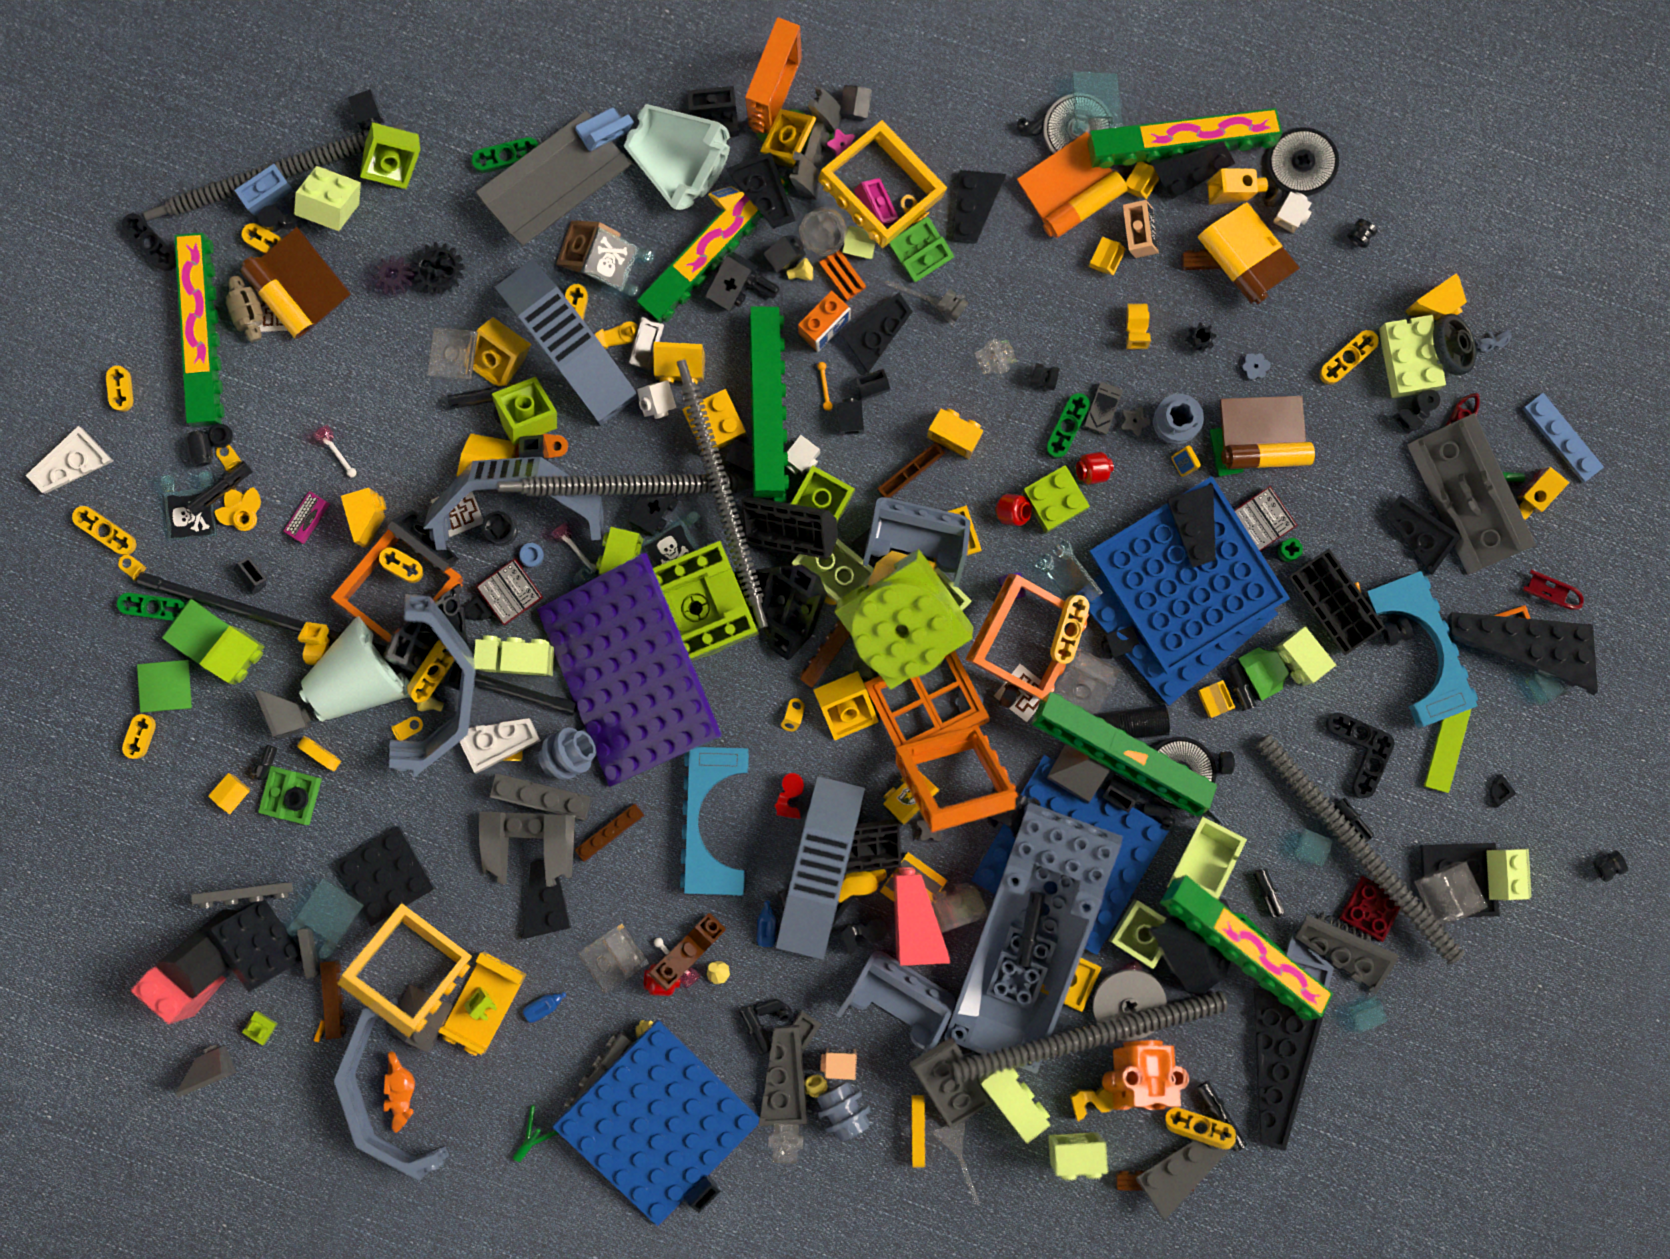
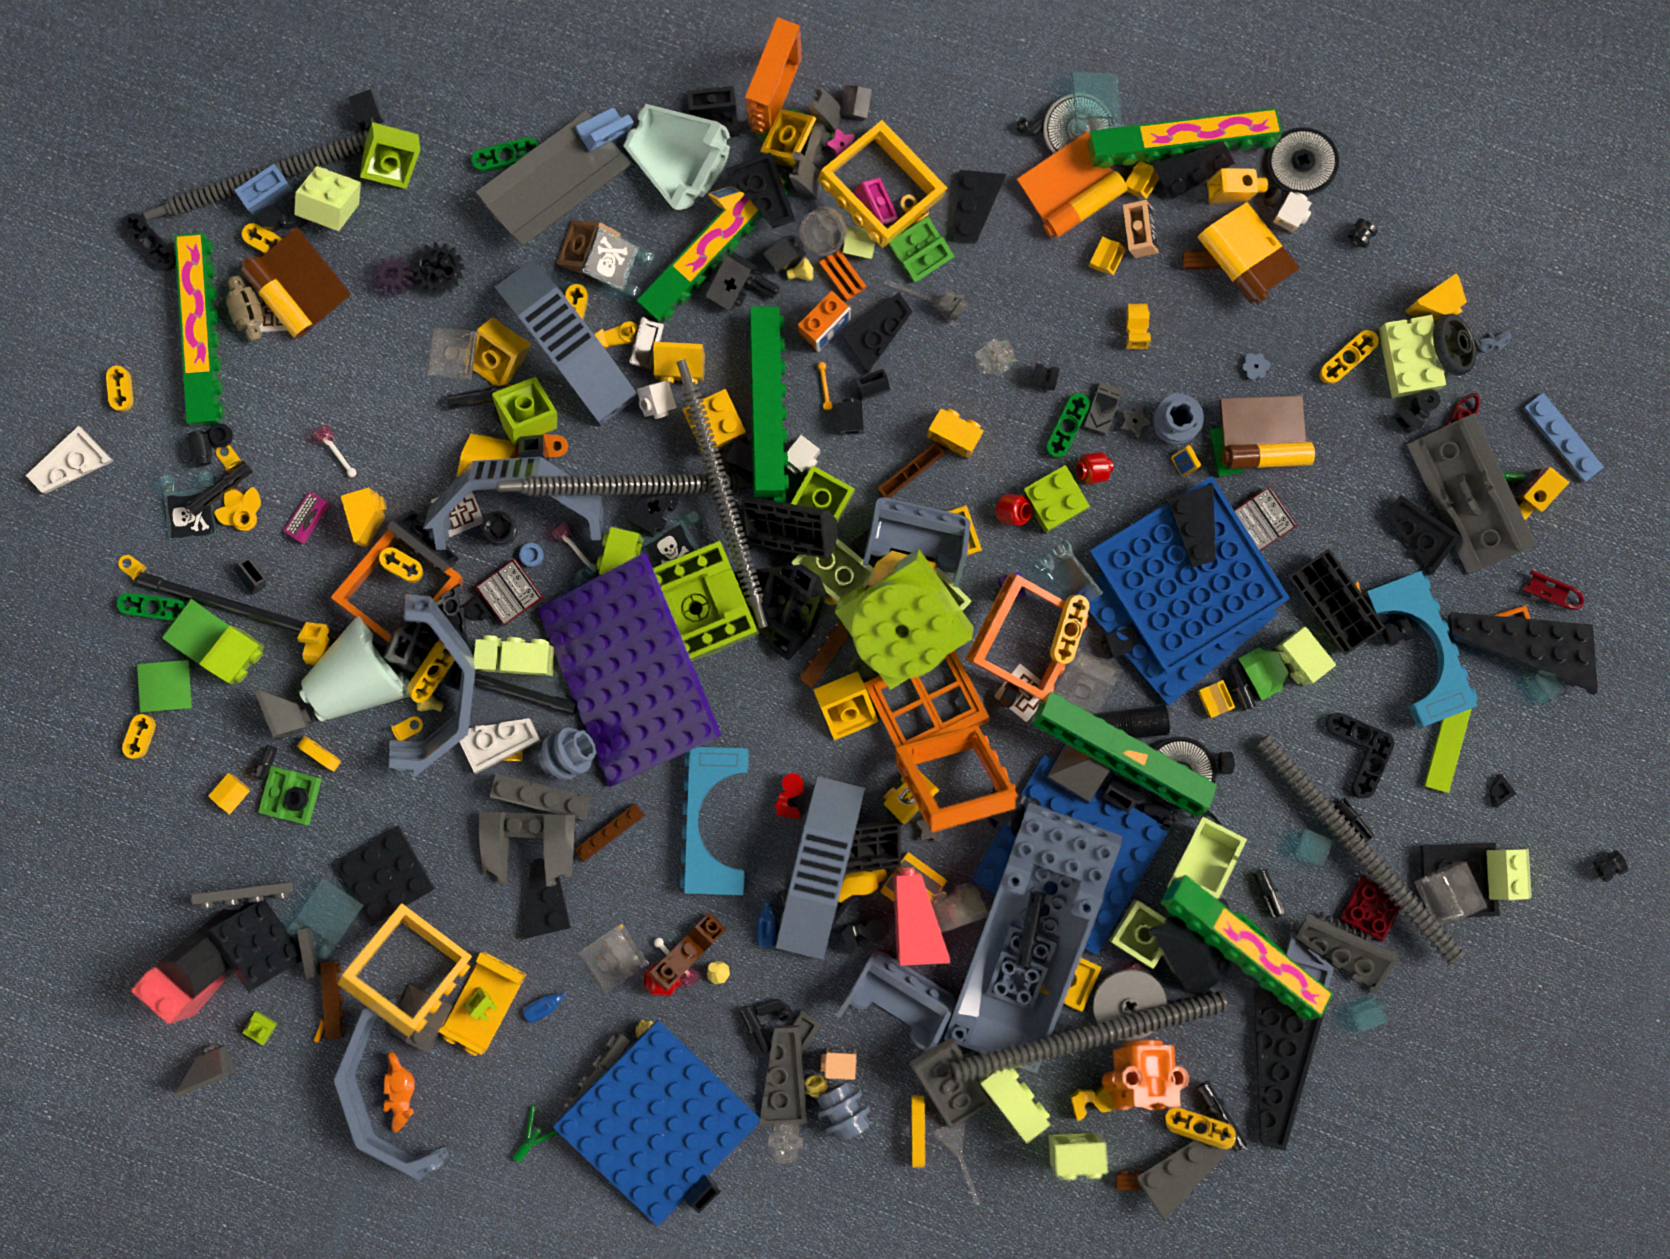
yellow beam [72,506,136,555] -> none
yellow piece [781,698,805,732] -> none
black gear [1185,322,1217,354] -> none
green bush [1277,538,1303,562] -> none

